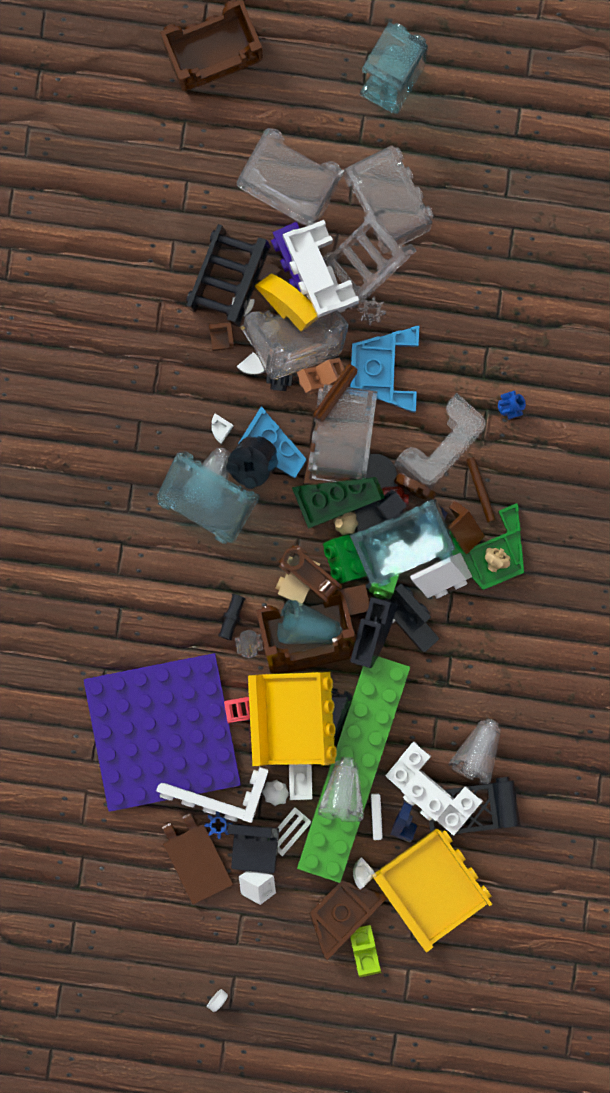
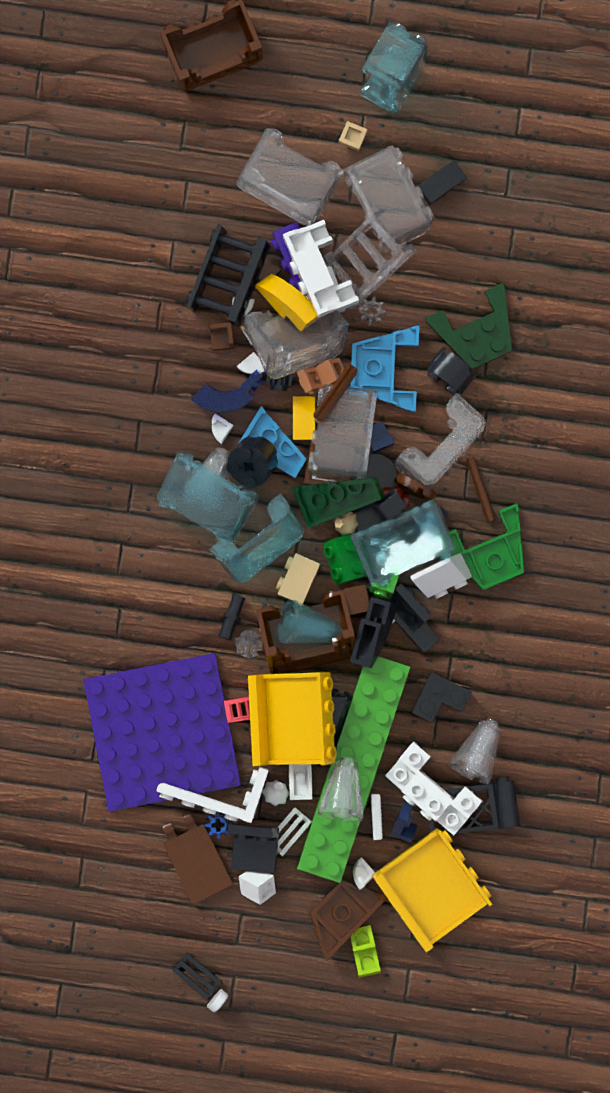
reddish brown piece [278,544,342,604] -> none
reddish brown panel [448,501,485,554] -> none
tan piece [485,548,511,572] -> none
blue gear [498,390,526,420] -> none
none -> black tile [172,952,222,999]
none -> clear blue arch [191,369,263,412]
none -> clear light blue windscreen [209,493,304,583]
none -> yellow slope [293,396,315,440]
none -> tan tile [339,121,367,151]
none -> dark blue panel [363,421,394,454]
none -> black brick [411,672,472,723]
none -> black slope [417,161,467,205]
none -> dark green wing [425,283,512,370]
none -> black brick [426,347,478,396]

